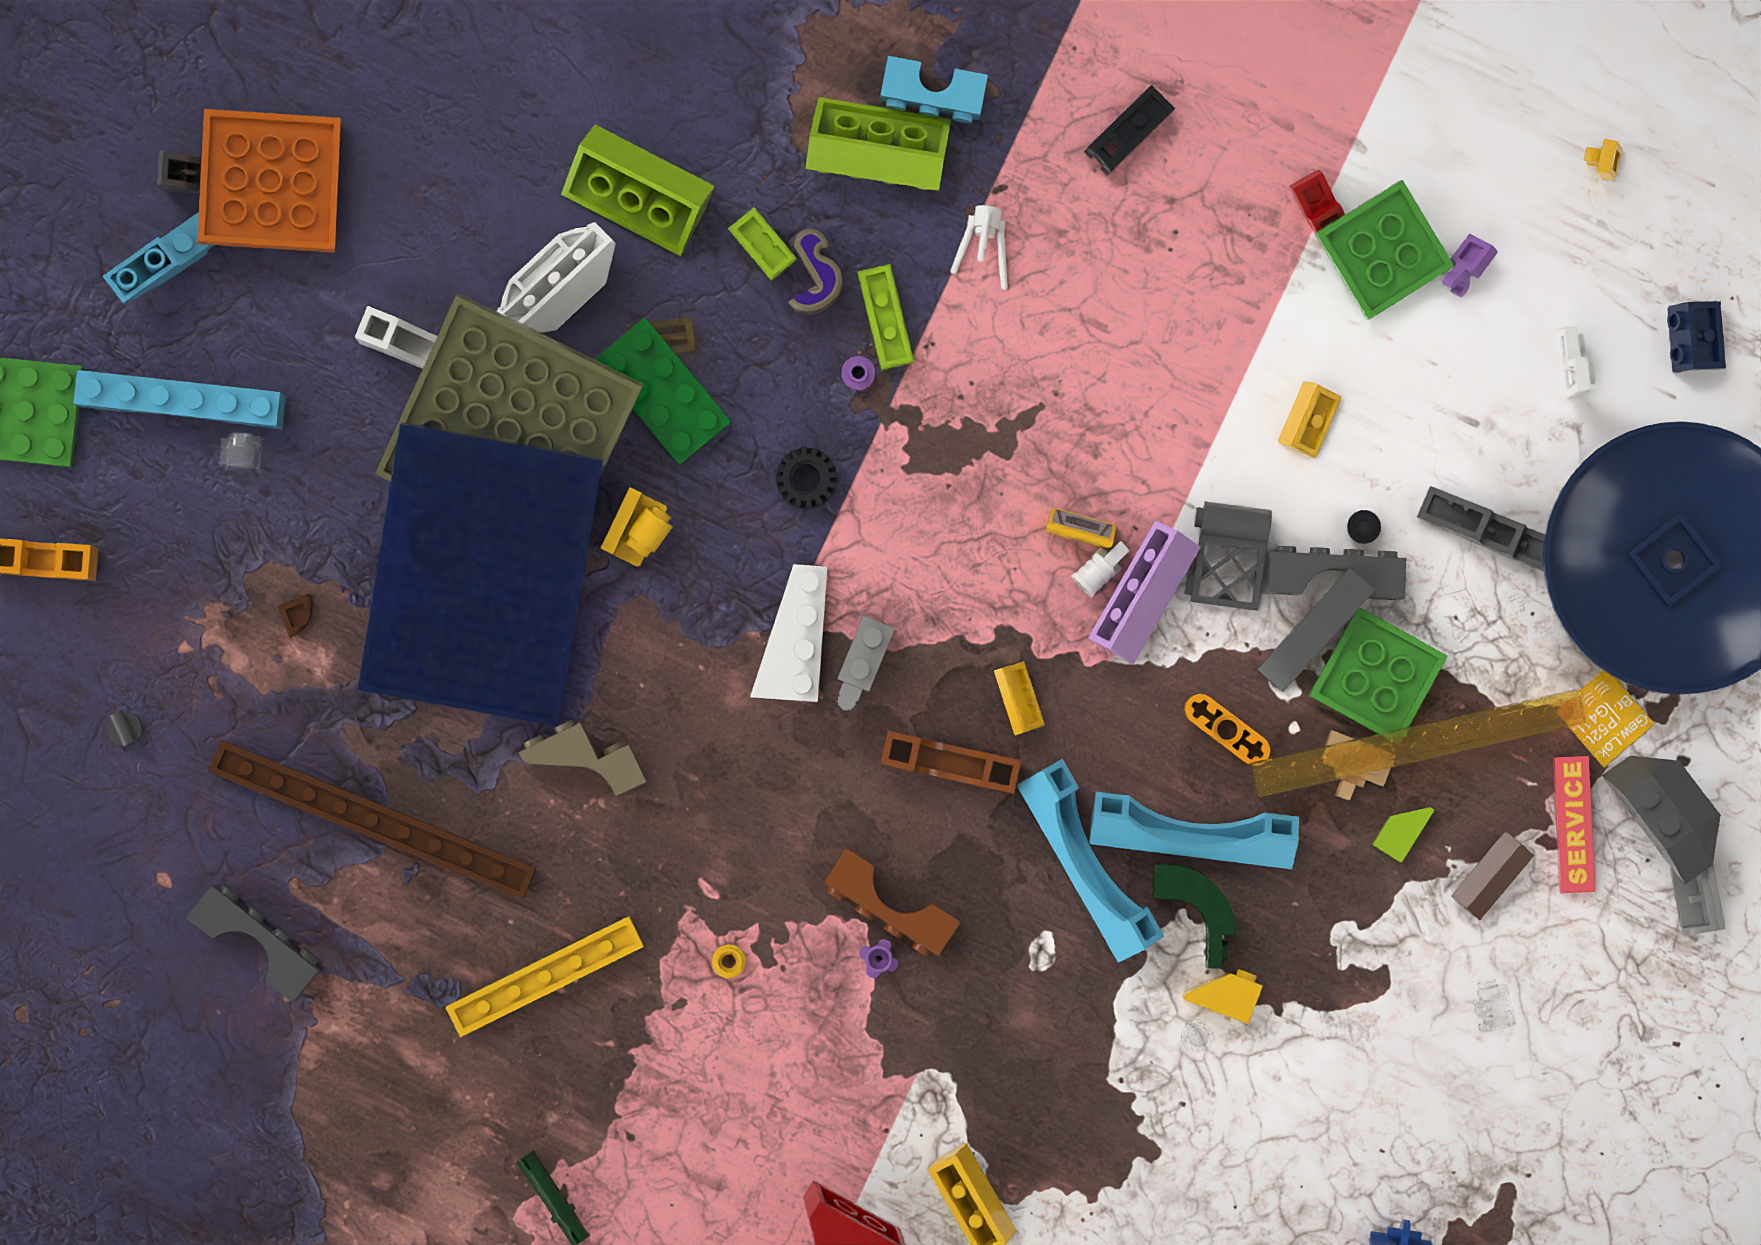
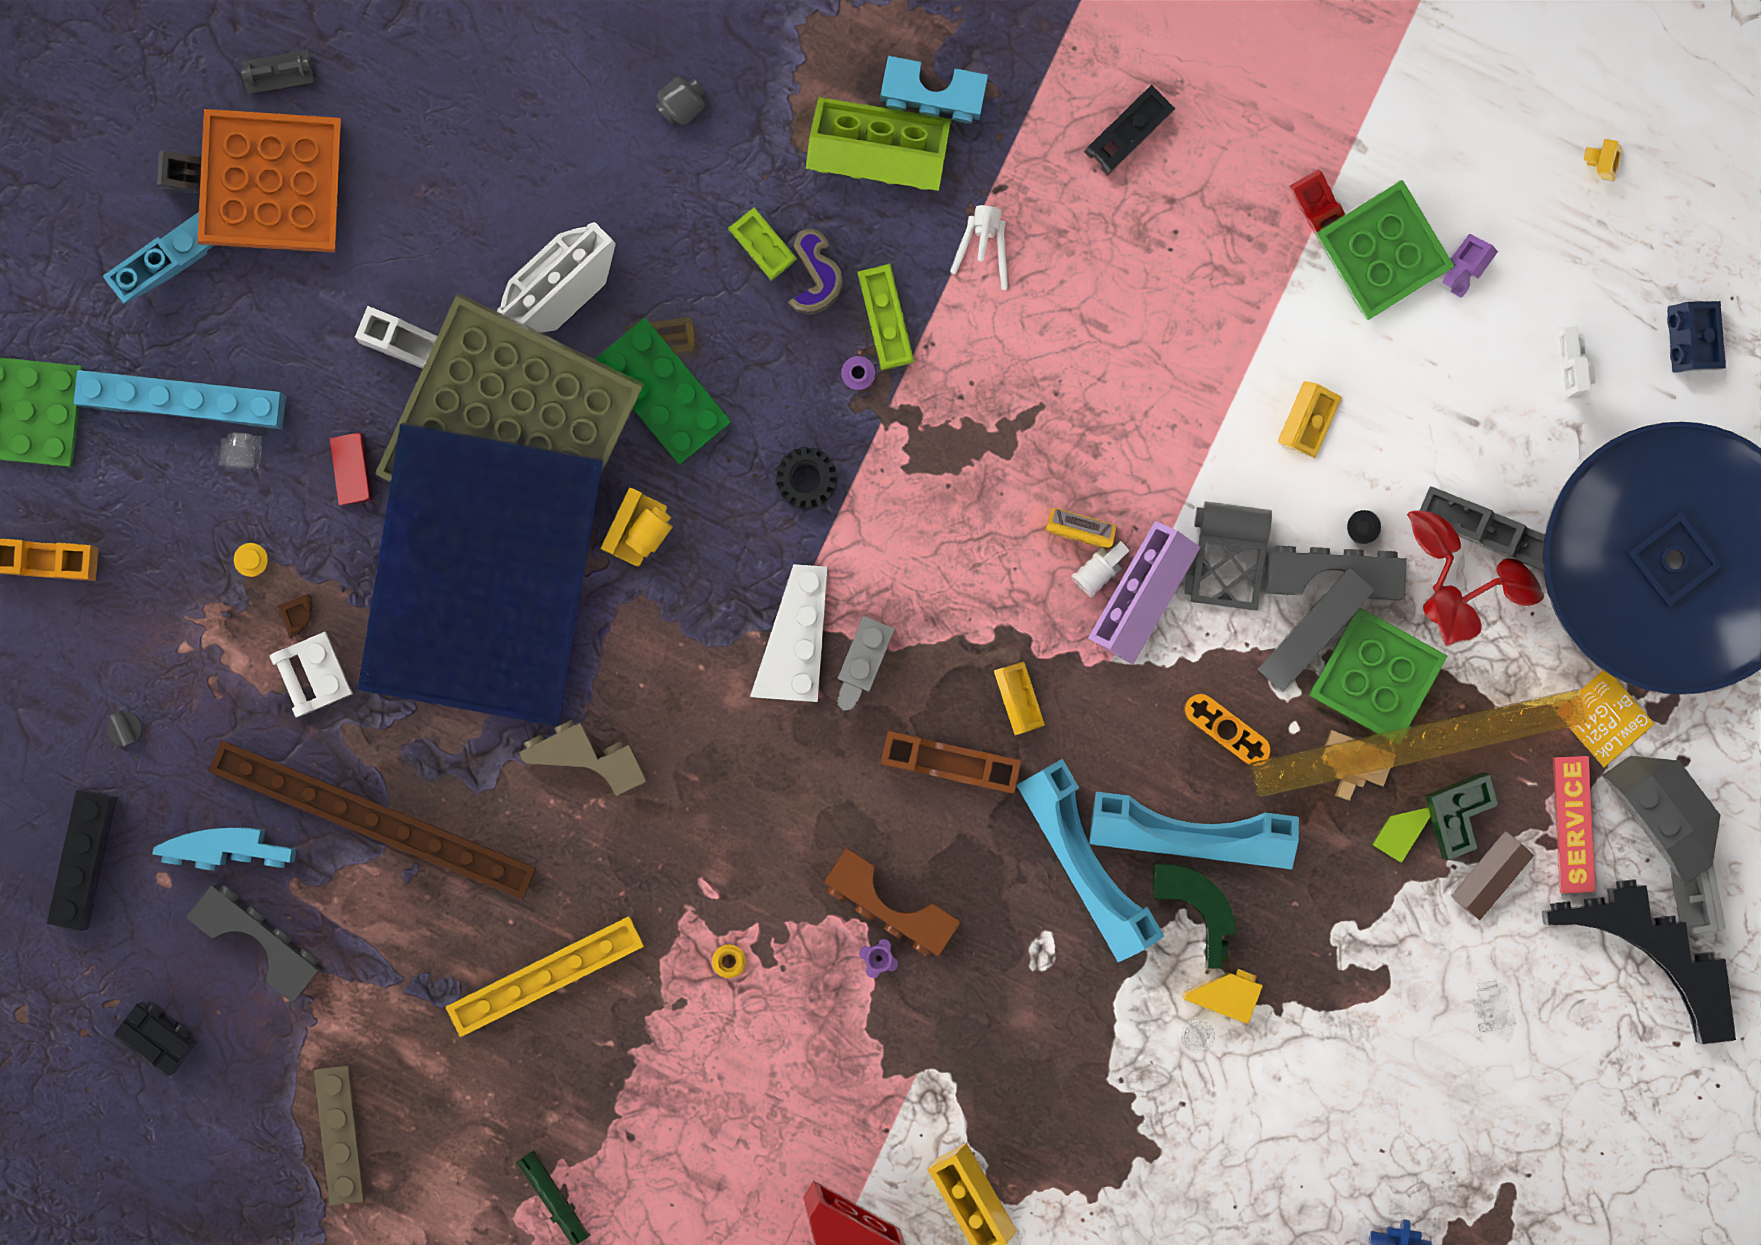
lime slope [561,124,715,256] -> none
none -> black brick [47,790,117,931]
none -> black brick [113,1001,197,1077]
none -> medium azure slope [153,828,297,870]
none -> yellow plate [234,543,268,577]
none -> dark grey hinge [241,50,314,95]
none -> white plate [269,632,353,718]
none -> dark tan plate [314,1065,365,1206]
none -> slope [330,432,373,506]
none -> dark grey head [655,76,706,126]
none -> red plant [1407,510,1544,646]
none -> plate [1425,772,1498,861]
none -> black arch [1541,879,1736,1044]

